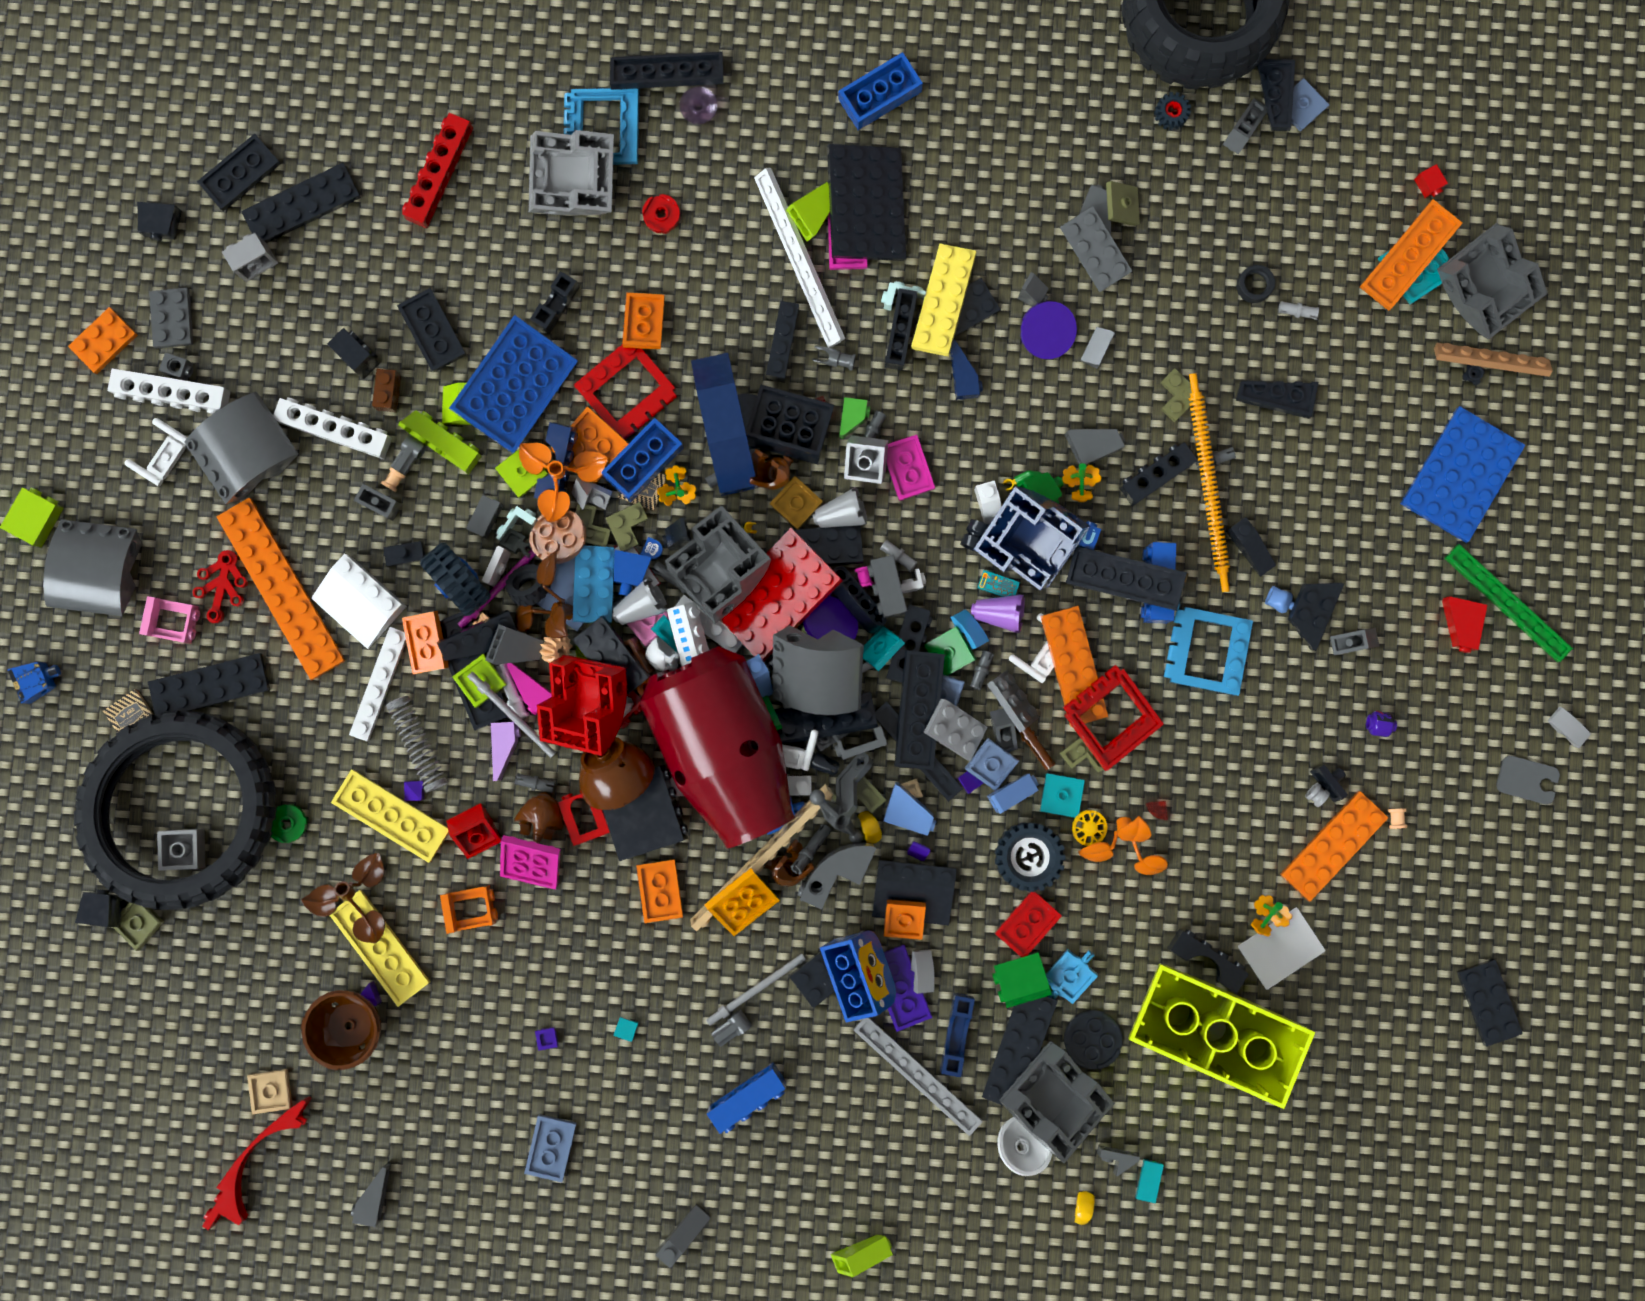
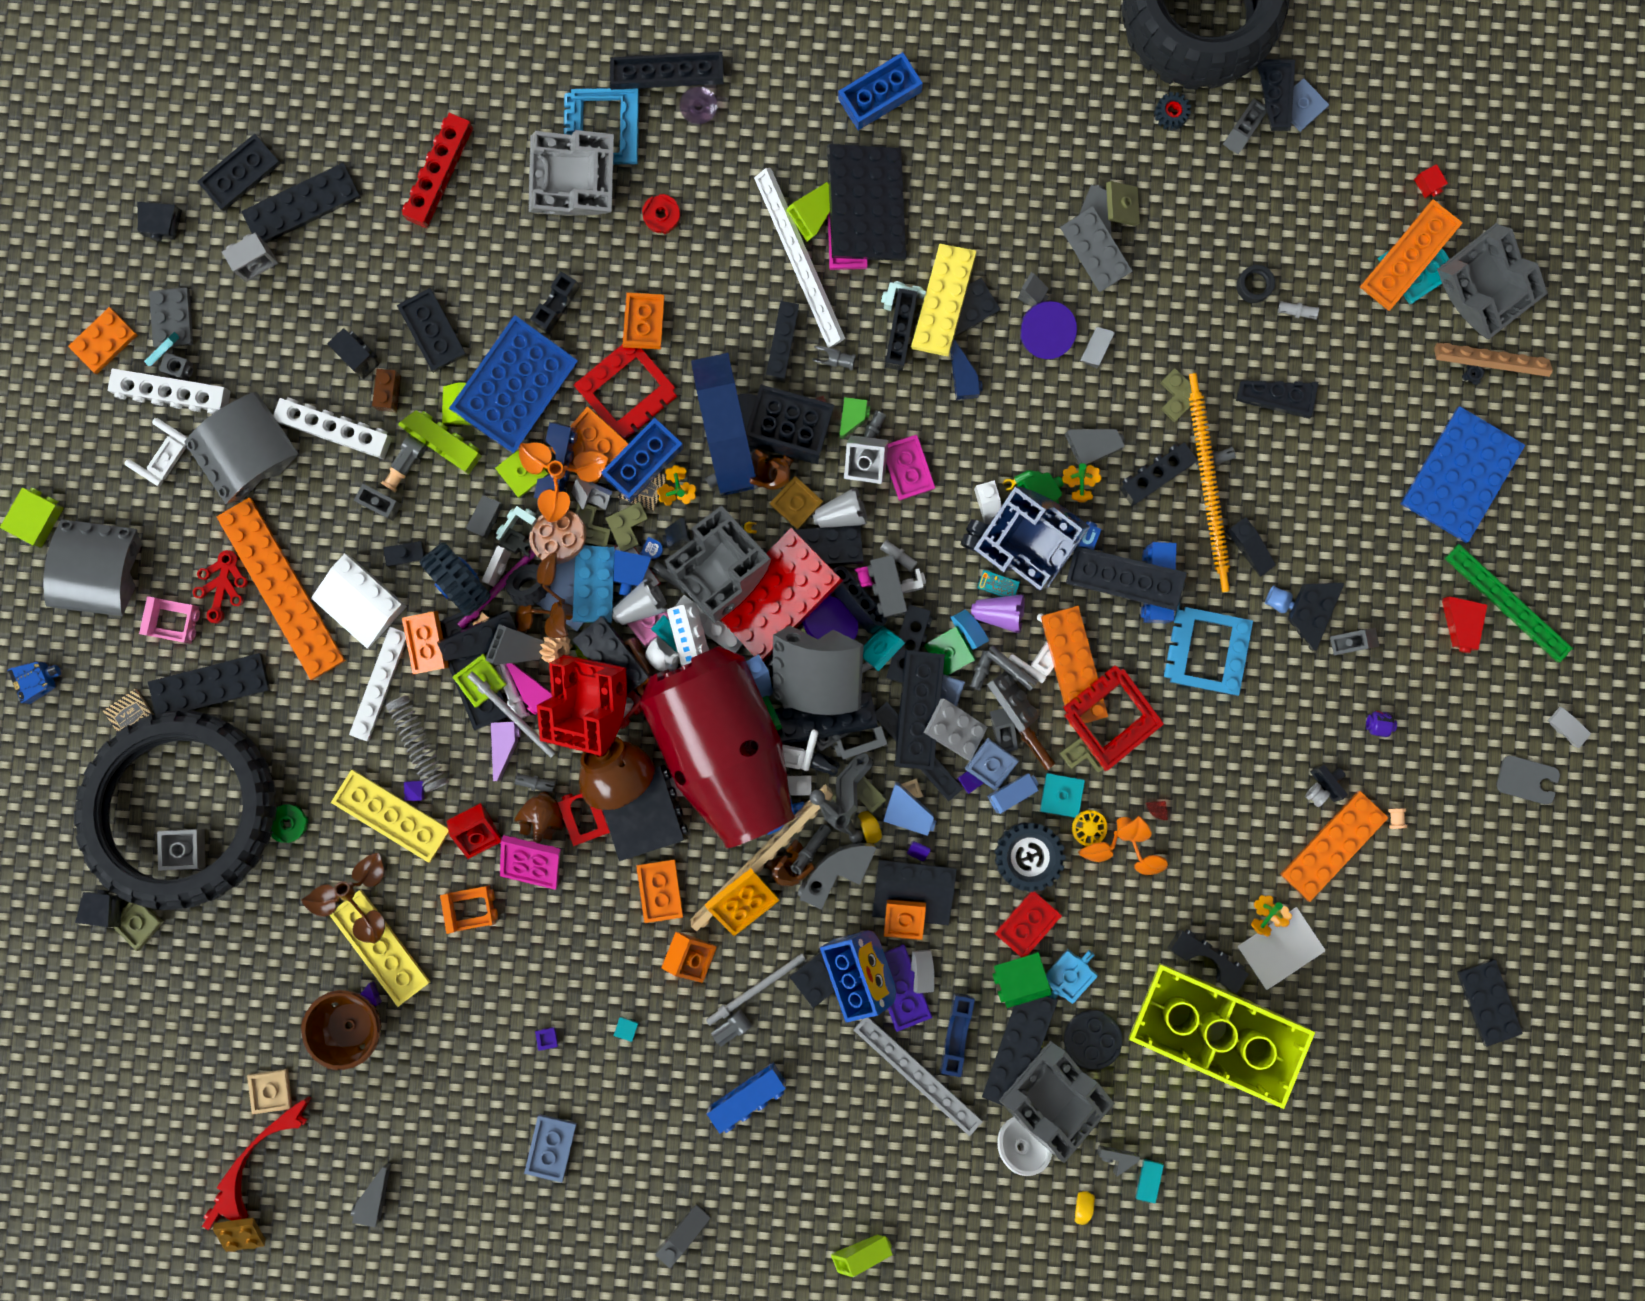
none -> tile [144,332,179,366]
none -> pearl gold plate [213,1218,266,1252]
none -> orange slope [661,932,717,983]
none -> dark grey pin [985,645,1037,691]

